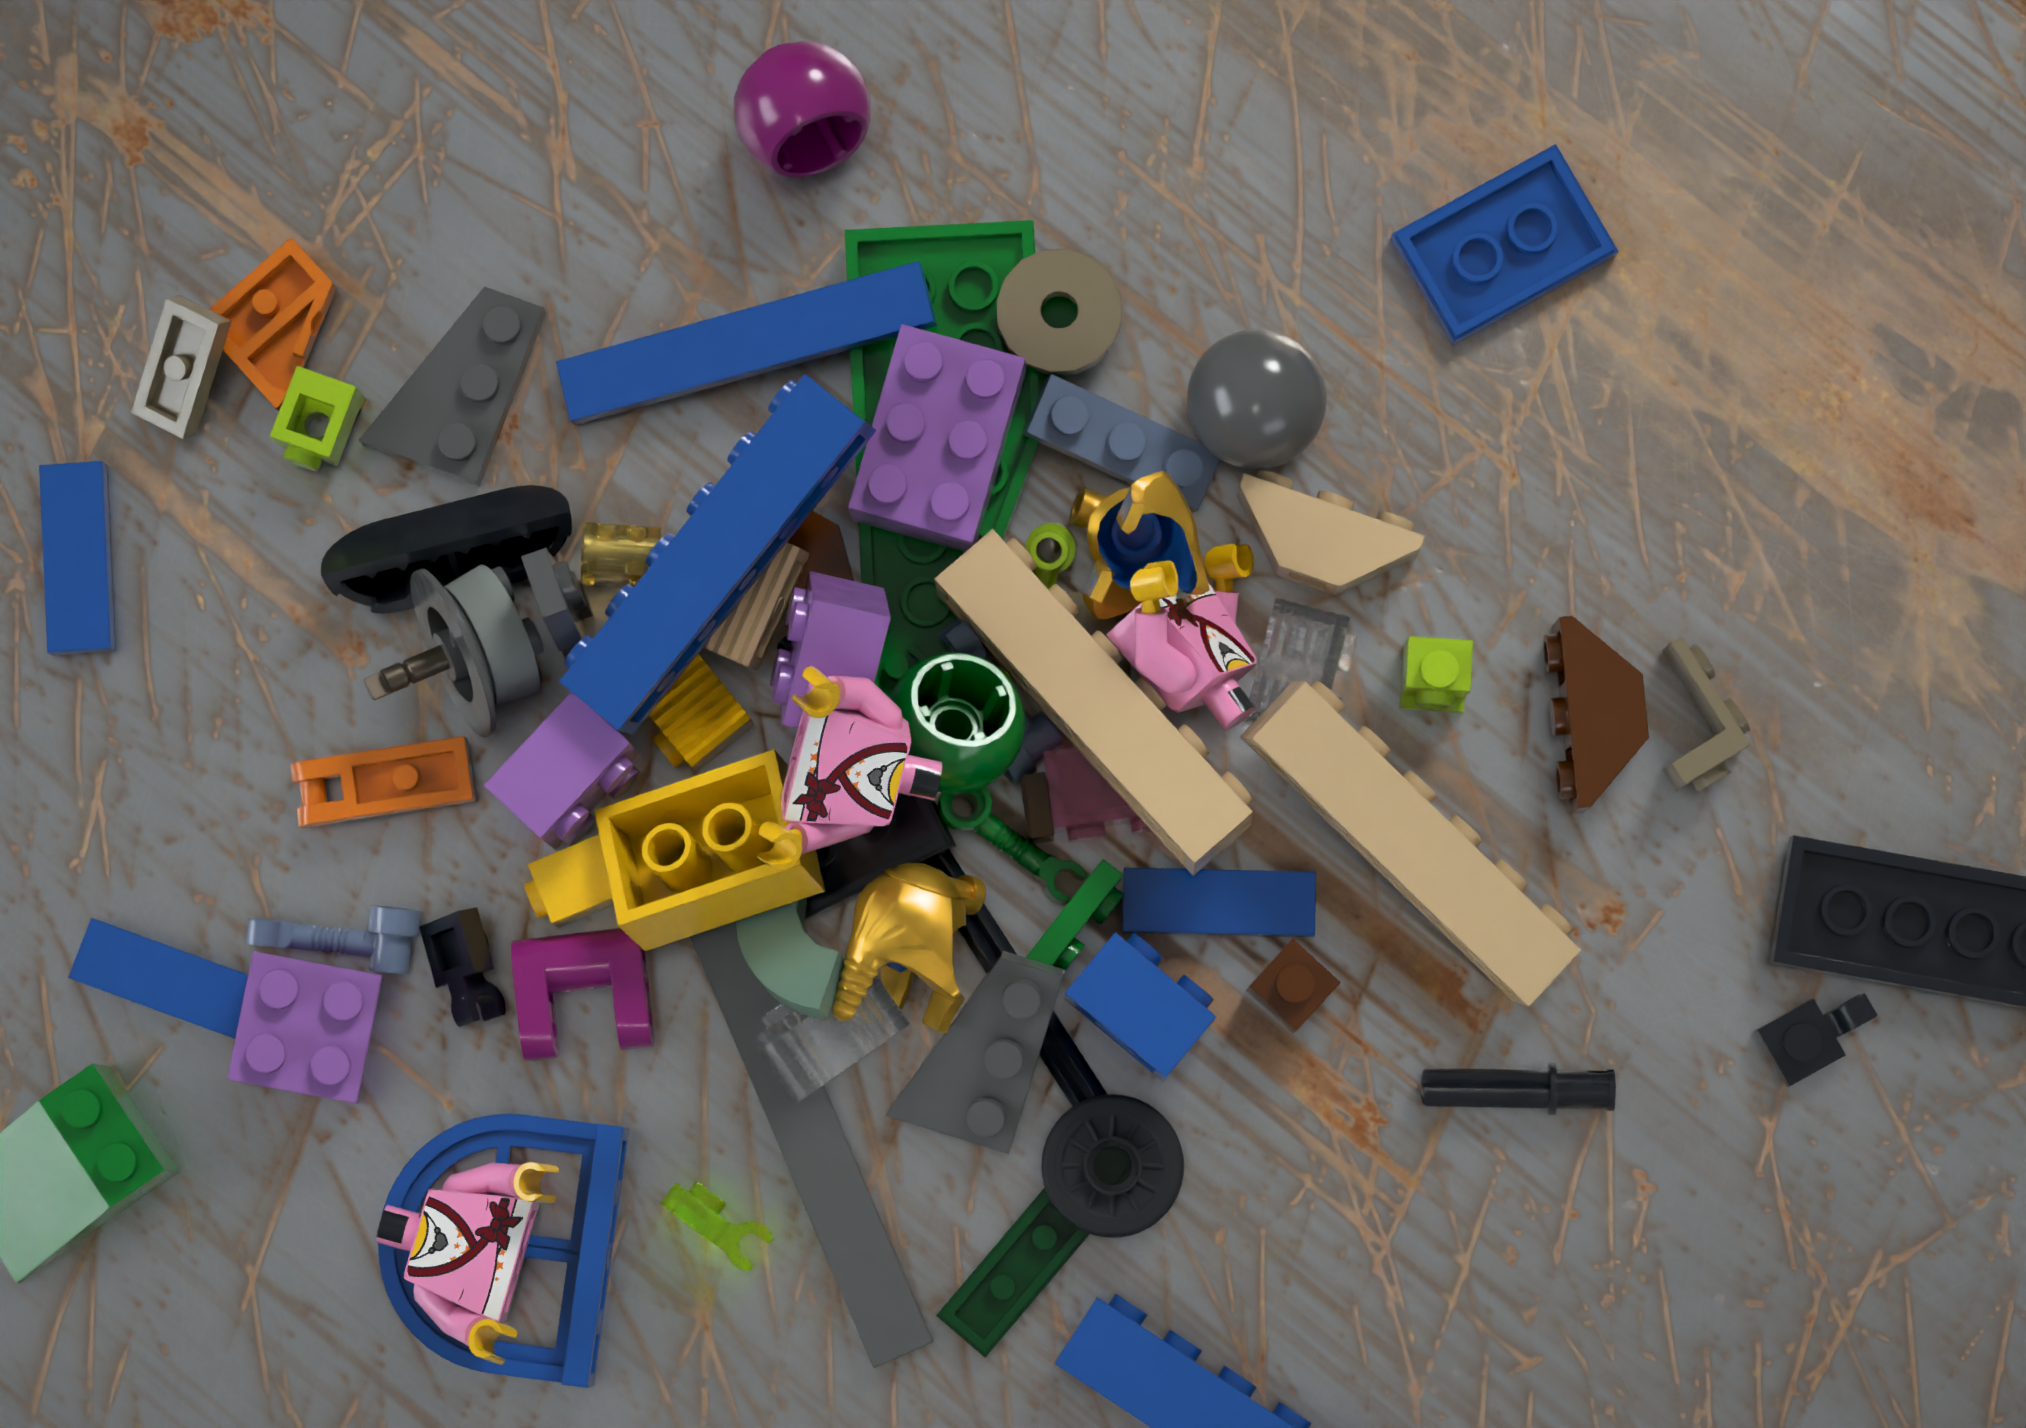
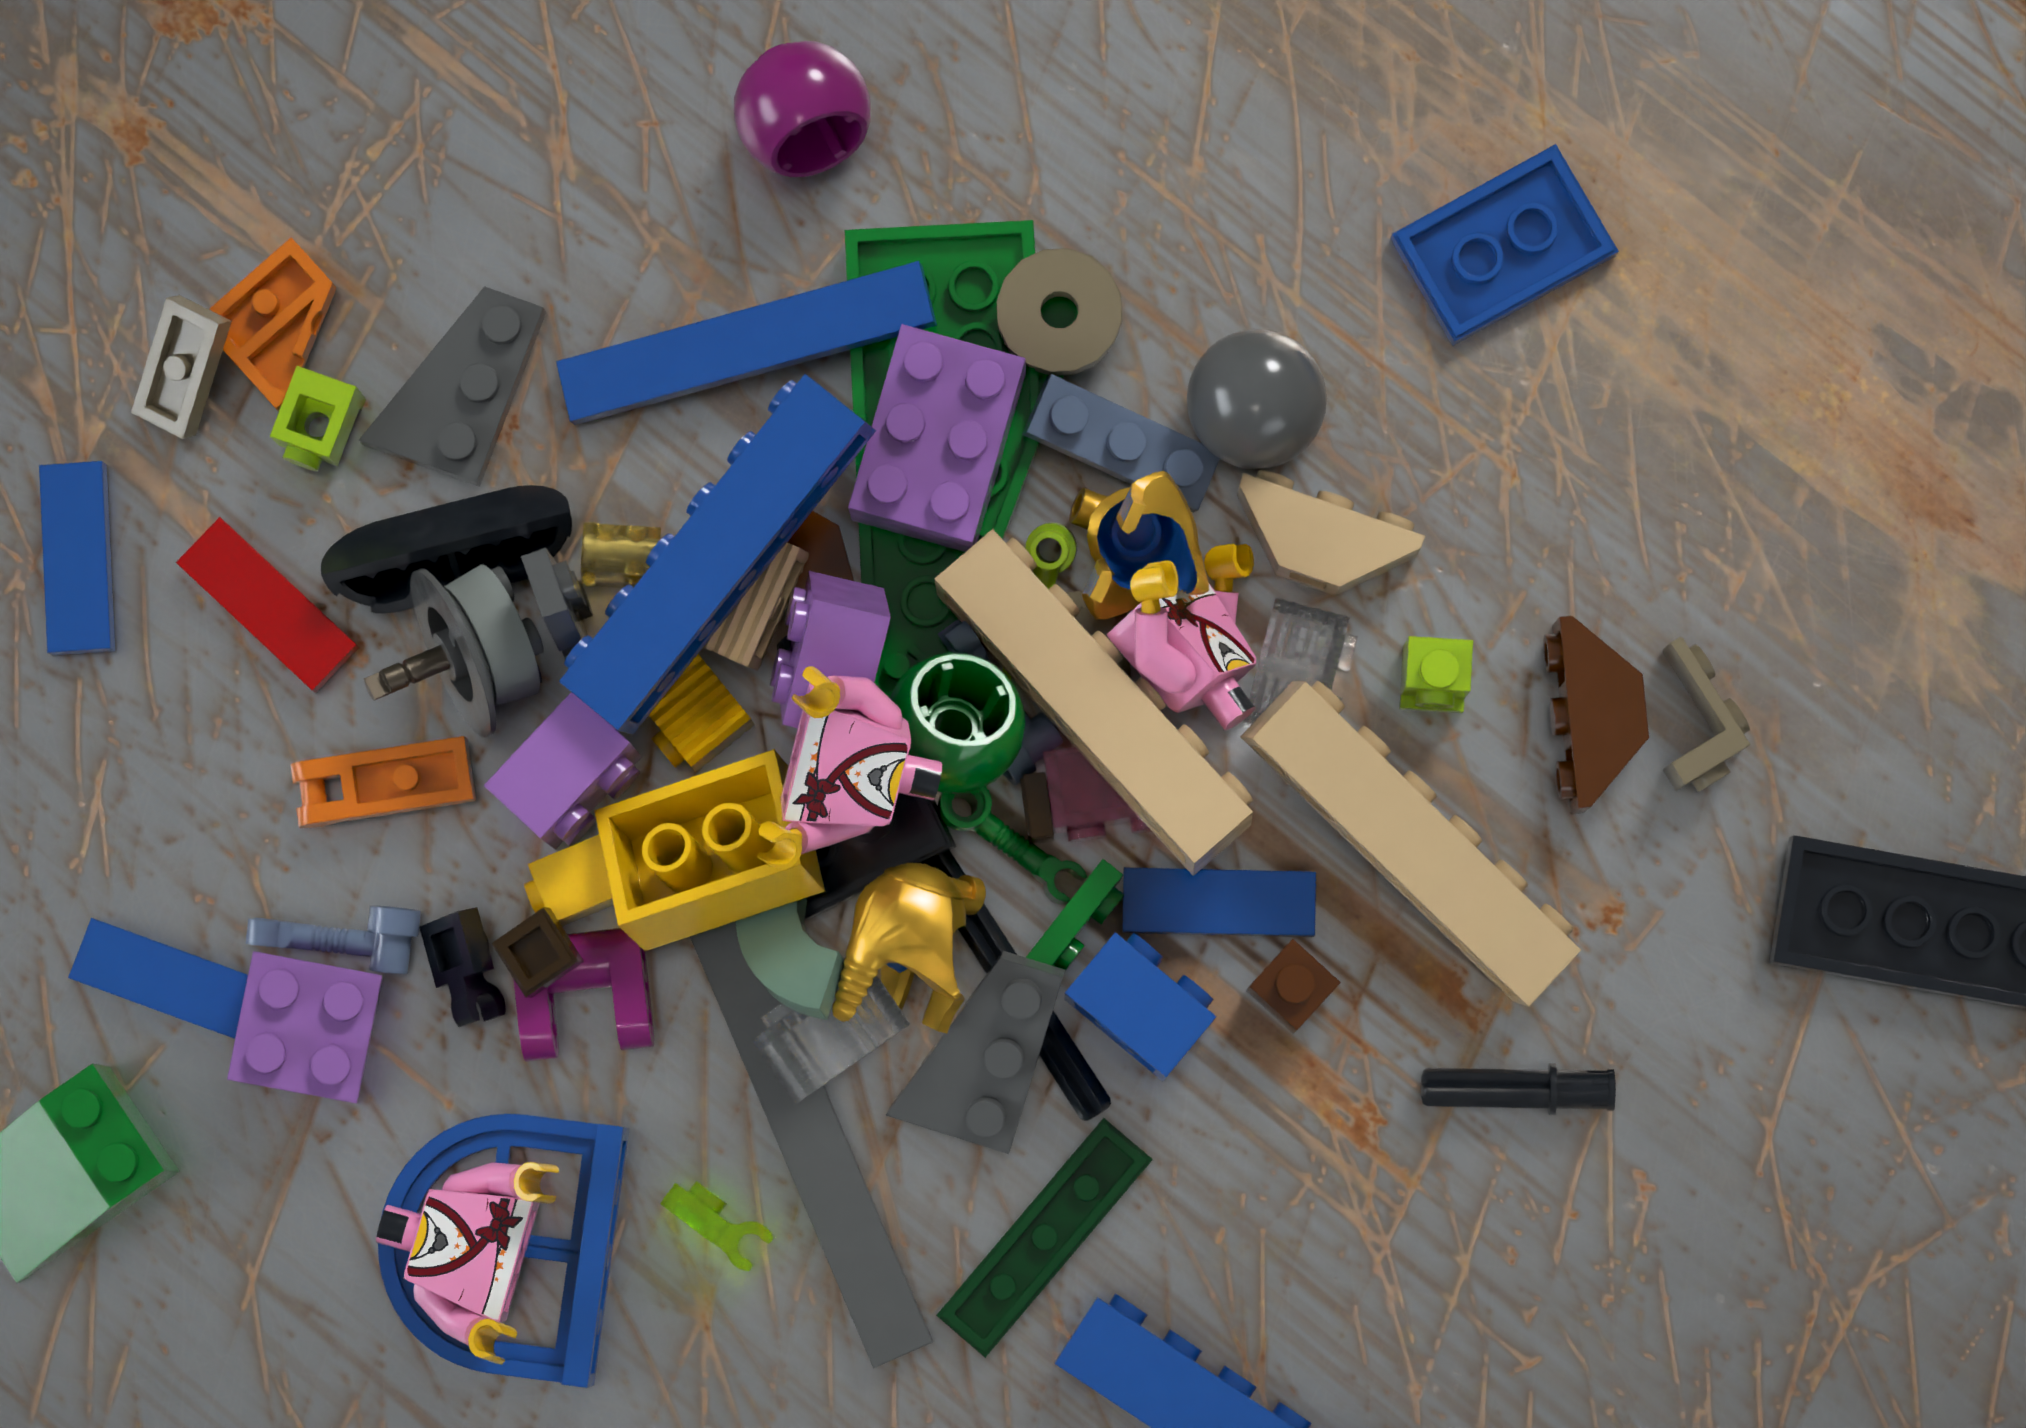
black wheel [1041,1094,1184,1238] -> none
black plate [1754,993,1878,1087] -> none
none -> red tile [176,517,360,693]
none -> dark brown tile [491,907,584,998]

